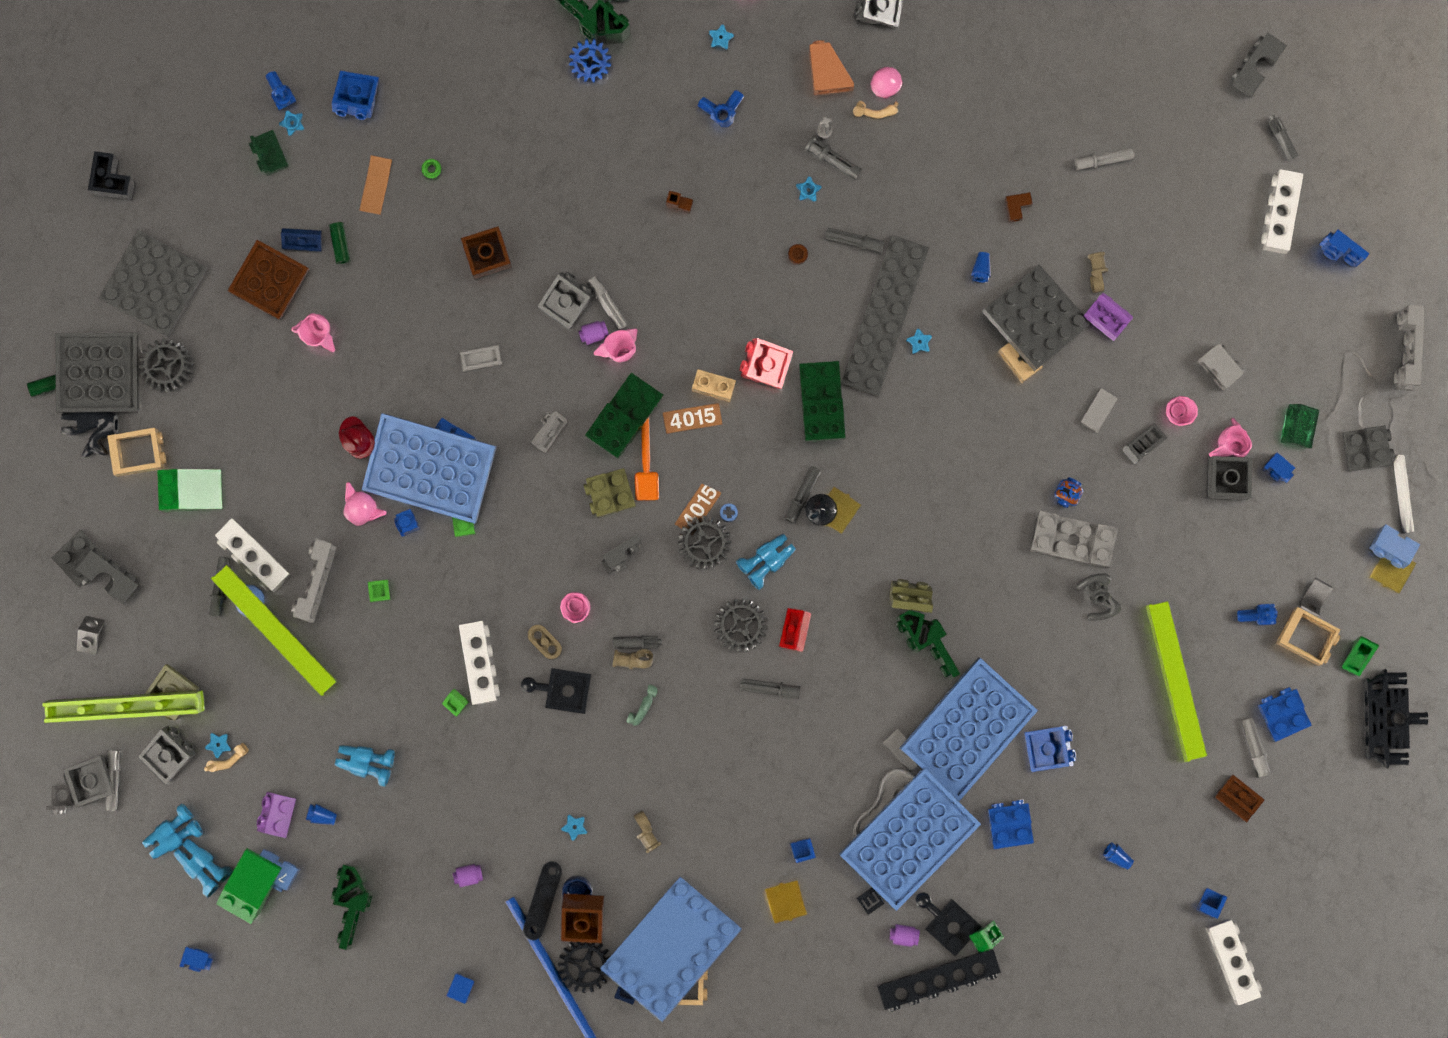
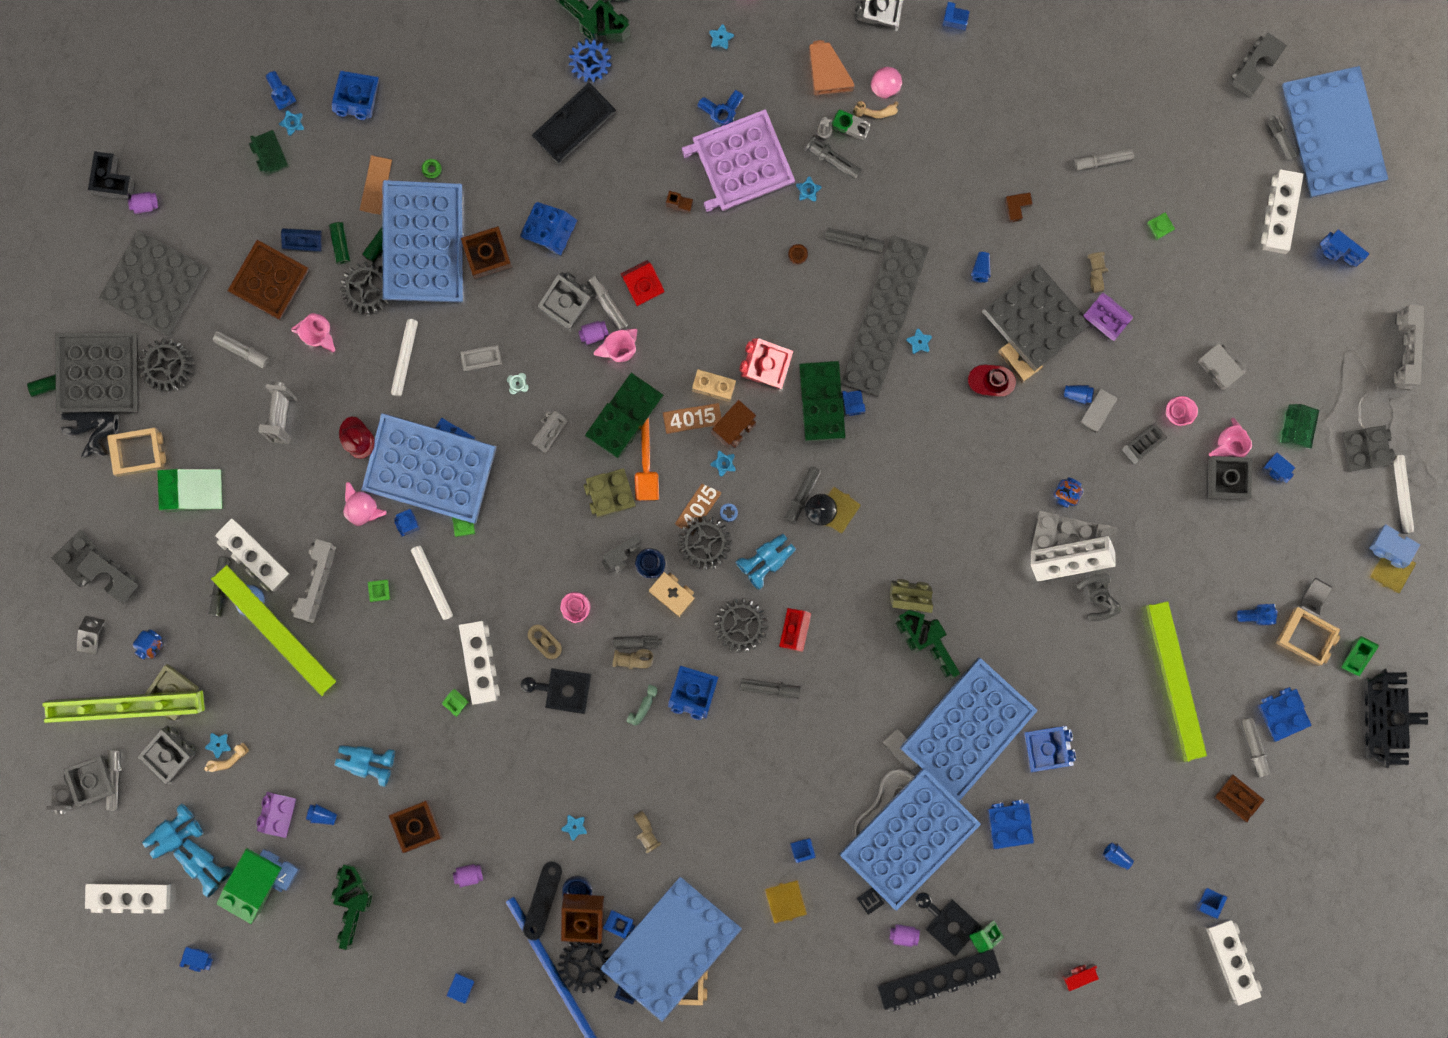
none -> white brick [85,884,170,913]
none -> medium lavender brick [128,192,158,214]
none -> blue head [132,629,163,660]
none -> light grey axle [212,331,269,368]
none -> light grey fence [259,382,297,444]
none -> dark grey gear [340,262,390,315]
none -> dark green piece [362,227,383,262]
none -> medium blue plate [382,180,463,303]
none -> reddish brown brick [388,800,443,853]
none -> white axle [391,319,418,396]
none -> white axle [411,546,453,620]
none -> light aqua plate [507,373,529,395]
none -> blue bracket [520,202,577,256]
none -> black container [532,82,617,164]
none -> blue brick [603,910,636,939]
none -> red piece [621,260,665,306]
none -> dark blue hair [635,548,666,578]
none -> tan brick [649,572,695,618]
none -> blue plate [668,666,719,720]
none -> lavender plate [682,109,795,212]
none -> dark azure plate [710,451,736,476]
none -> reddish brown brick [712,399,757,450]
none -> leg [831,109,871,140]
none -> blue panel [842,390,866,417]
none -> blue panel [942,2,969,30]
none -> dark red piece [968,364,1016,396]
none -> white brick [1031,536,1115,581]
none -> red piece [1063,964,1099,991]
none -> blue cone [1064,385,1094,404]
none -> bright green plate [1147,212,1175,240]
none -> medium blue plate [1282,66,1388,198]

